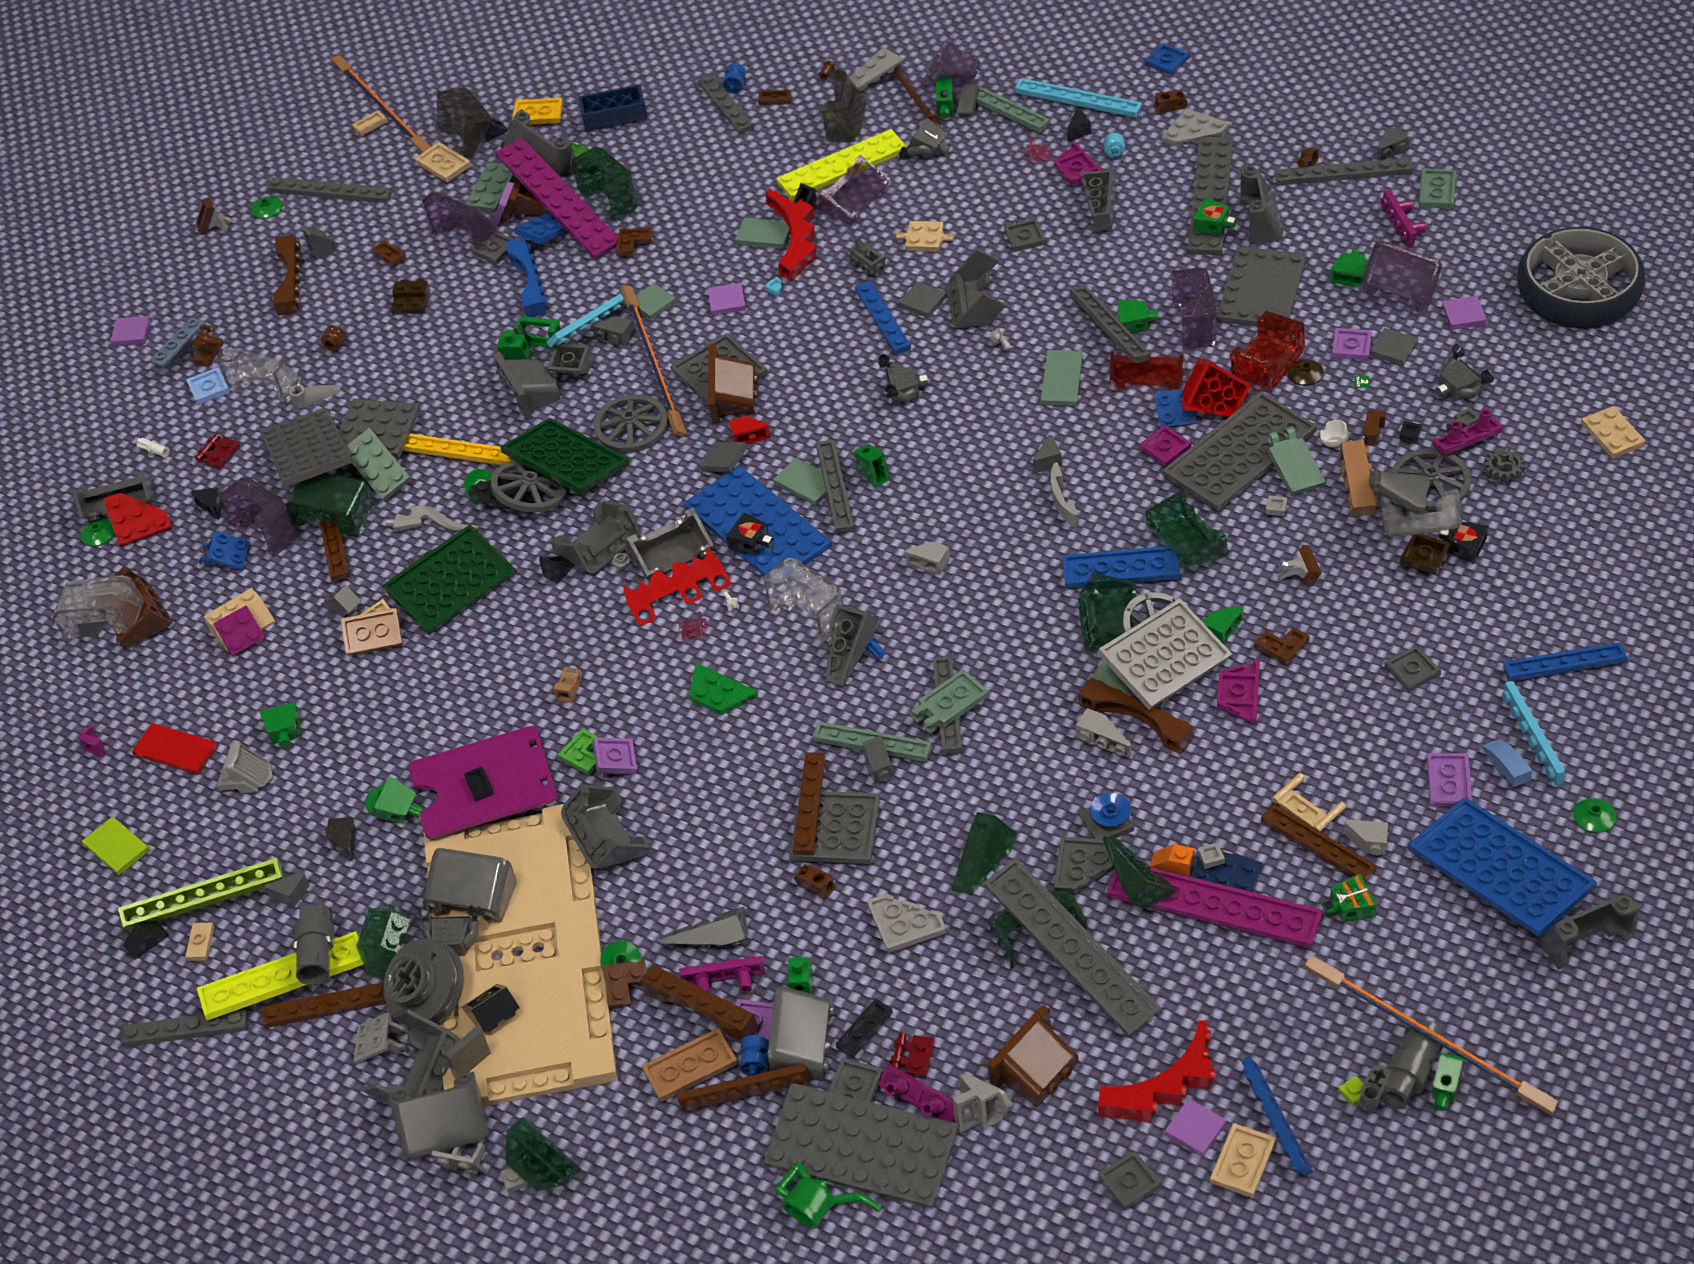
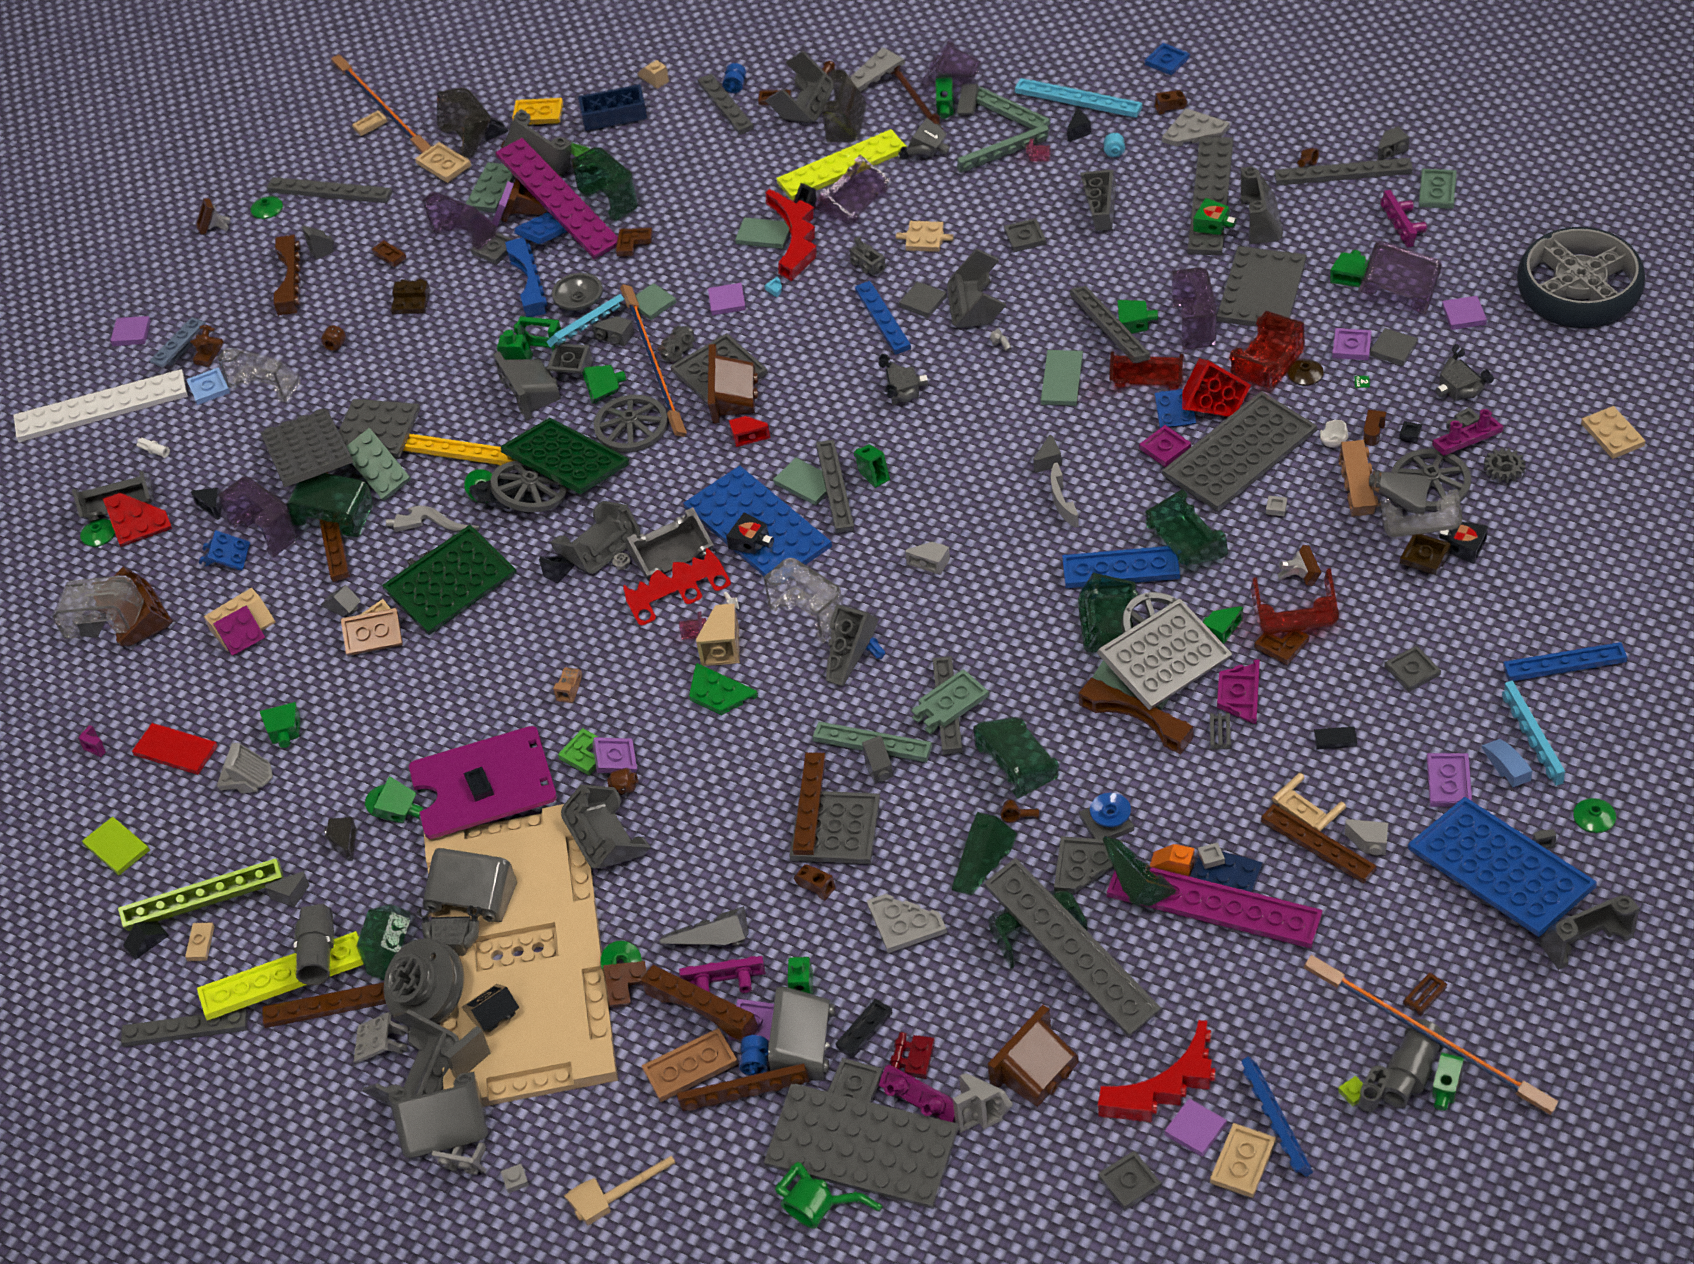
dark red plate [195,433,240,470] -> none
light grey piece [289,385,341,408] -> none
clear green wedge [506,1117,581,1191] -> none
dark grey tile [700,442,748,472] -> none
magenta wing [1054,141,1102,185] -> none
light grey slope [1076,708,1131,758] -> none
sand green tile [1267,427,1326,496] -> none
green torso [1322,874,1377,922] -> none
none -> white plate [14,369,188,442]
none -> dark grey dish [552,273,603,311]
none -> tan piece [564,1156,675,1226]
none -> green torso [582,365,626,404]
none -> reddish brown head [607,768,639,796]
none -> tan slope [637,60,669,89]
none -> dark grey brick [657,326,695,362]
none -> tan slope [696,604,740,666]
none -> dark grey windscreen [766,51,834,123]
none -> sand green plate [957,125,1049,173]
none -> clear green windscreen [973,717,1059,799]
none -> reddish brown bar [1000,800,1039,823]
none -> dark grey tile [1210,713,1231,749]
none -> clear red windscreen [1250,568,1339,634]
none -> black tile [1314,726,1357,750]
none -> reddish brown tile [1403,972,1447,1016]
none -> dark grey plate [1532,829,1557,849]

